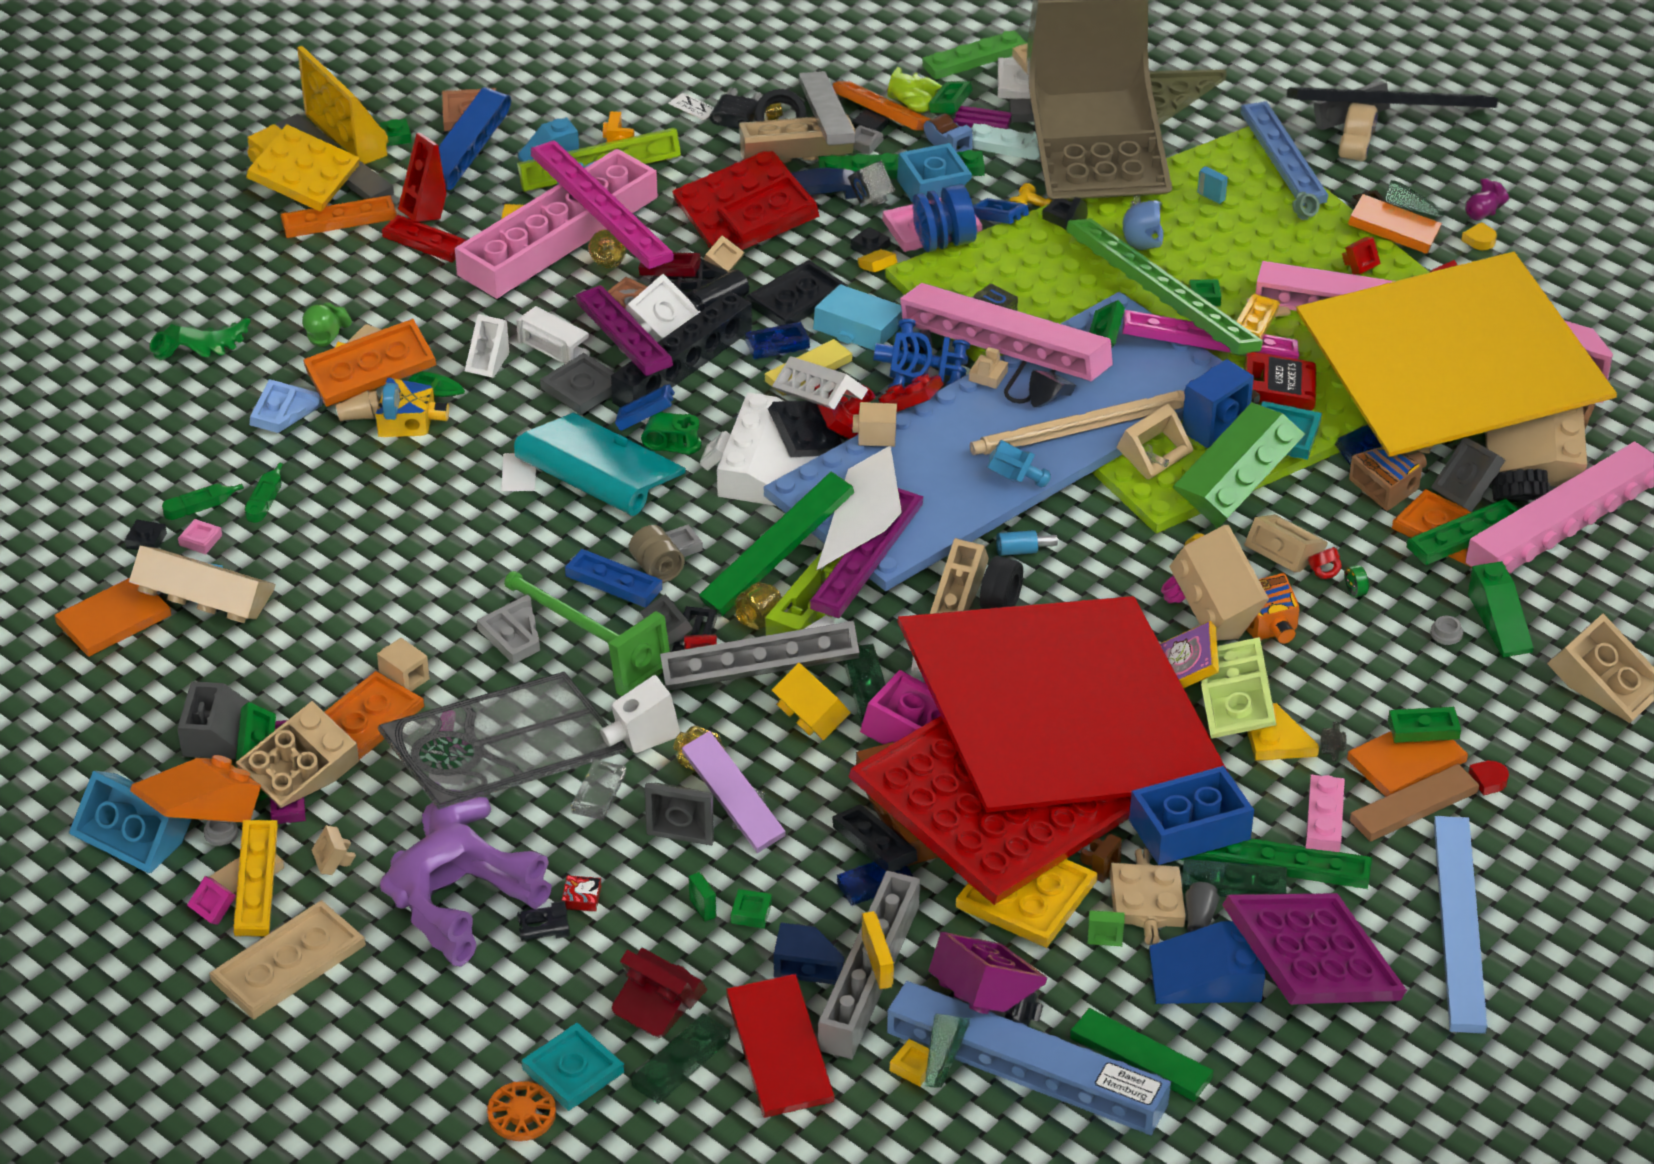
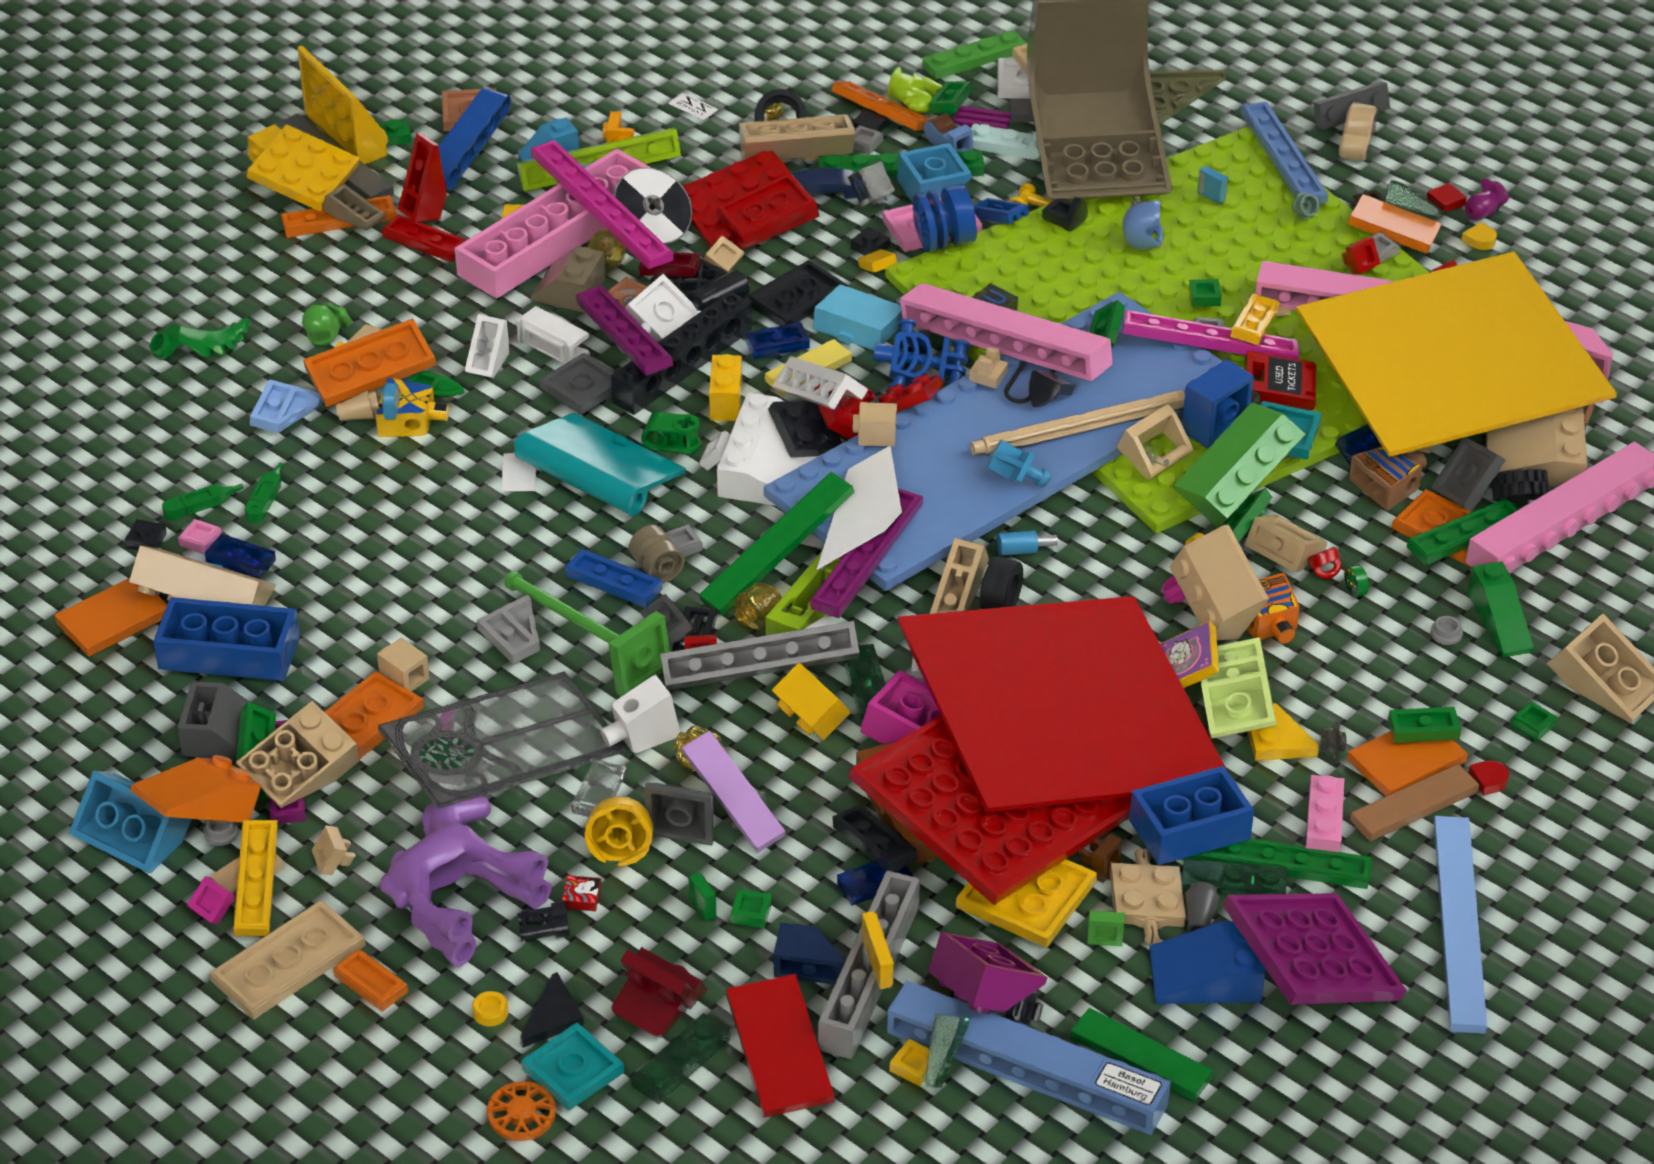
blue tile [615,384,675,431] -> none
black piece [710,87,763,129] -> none
light grey tile [799,71,855,145] -> none
bright green plate [1066,219,1263,356] -> none
black tile [1287,87,1498,108] -> none
none -> blue brick [153,597,300,681]
none -> clear blue plate [205,533,276,579]
none -> dark tan slope [323,184,386,231]
none -> orange tile [333,949,408,1012]
none -> yellow tile [472,991,509,1027]
none -> black tile [520,972,584,1048]
none -> dark tan slope [531,246,606,312]
none -> yellow cylinder [585,796,653,866]
none -> piece [612,167,692,246]
none -> yellow brick [709,354,742,421]
none -> green plate [1224,488,1273,543]
none -> light grey tile [1371,232,1399,262]
none -> red tile [1427,183,1467,213]
none -> green tile [1510,701,1558,741]

